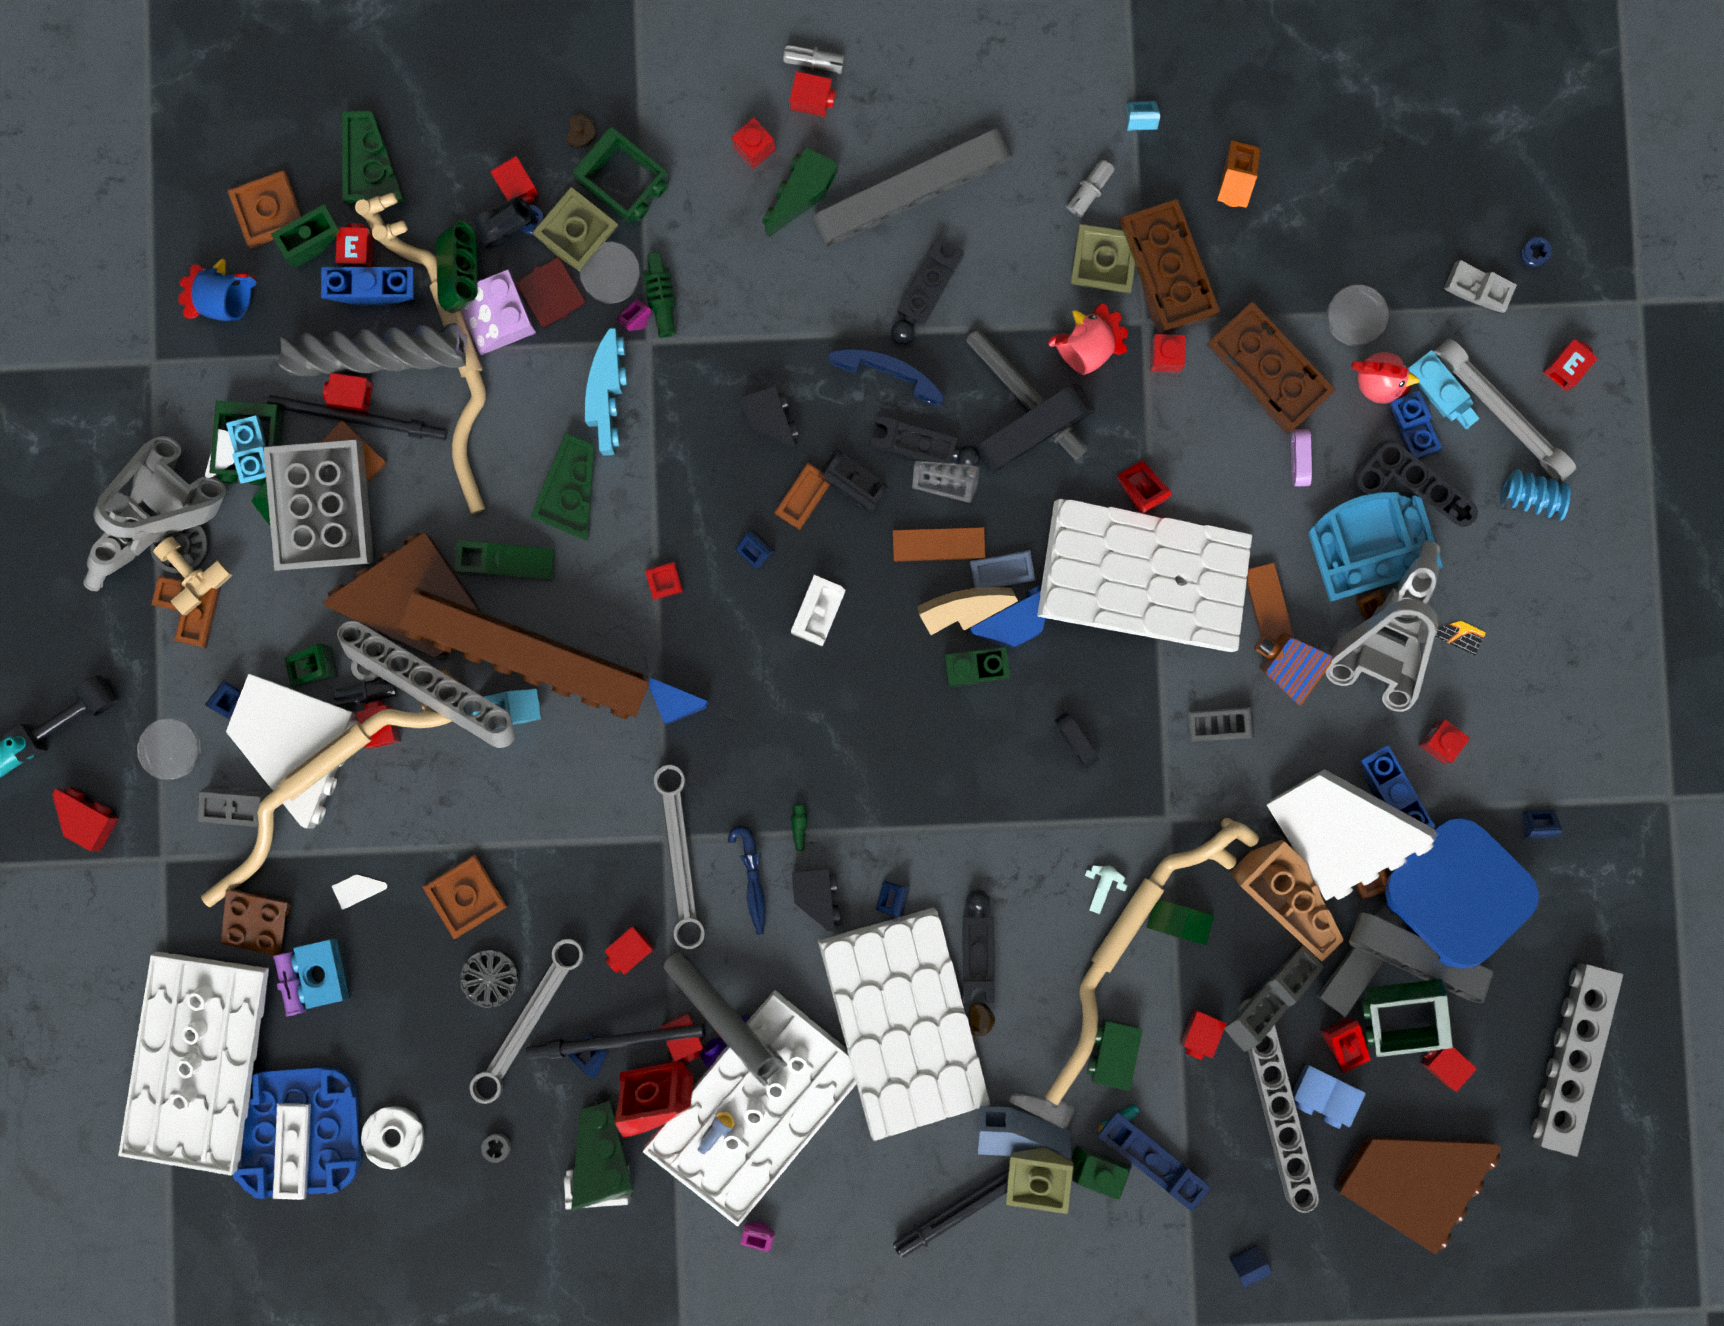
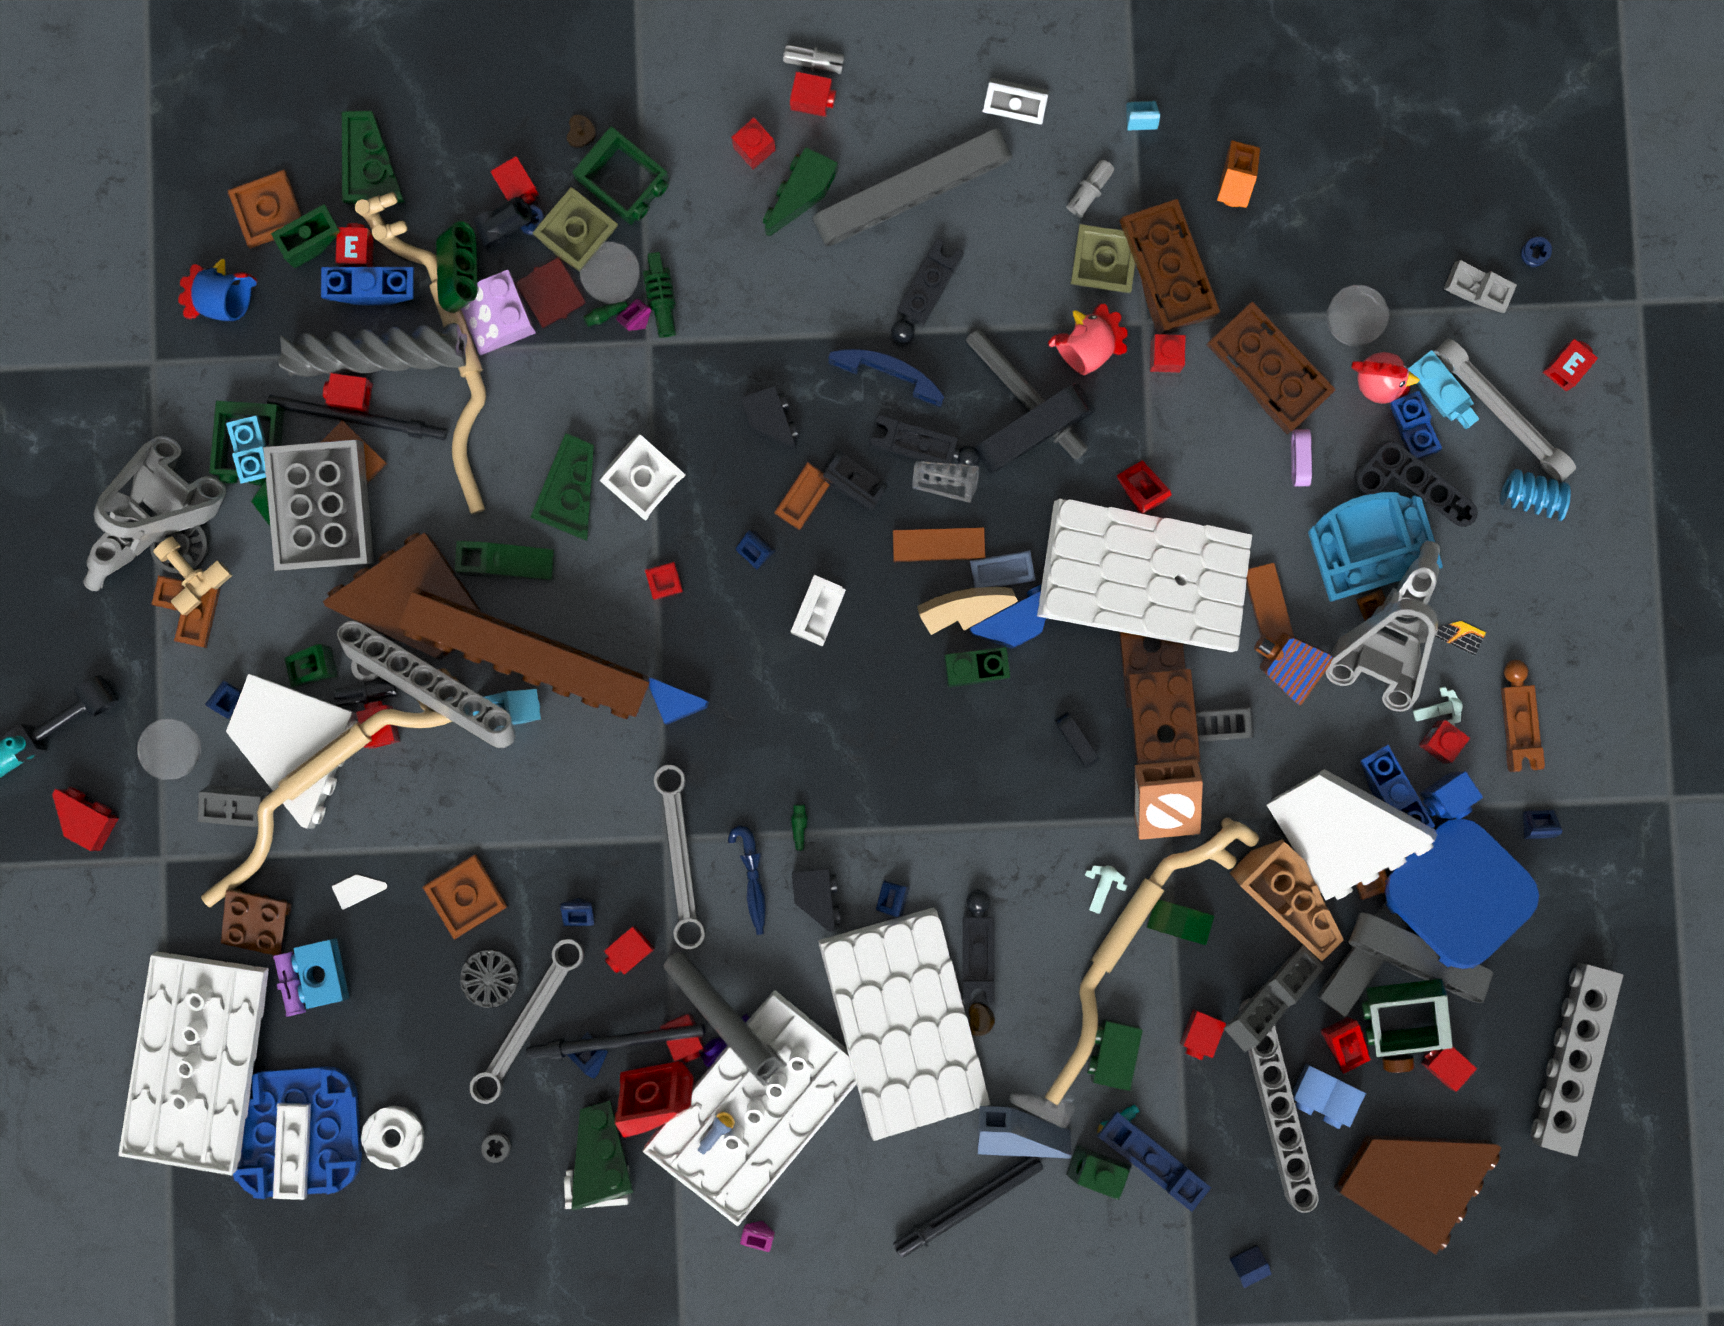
white sticker [205,429,234,478] -> none
medium azure slope [585,328,627,456] -> none
olive slope [1006,1147,1074,1214] -> none
none -> dark blue slope [560,898,595,926]
none -> dark green piece [583,301,628,327]
none -> white slope [598,434,685,521]
none -> slope [983,78,1049,124]
none -> reddish brown bracket [1119,632,1201,765]
none -> nougat brick [1134,759,1203,840]
none -> reddish brown tile [1382,1054,1414,1073]
none -> light aqua piece [1412,686,1463,726]
none -> blue brick [1420,771,1483,820]
none -> dark orange plate [1501,659,1545,772]

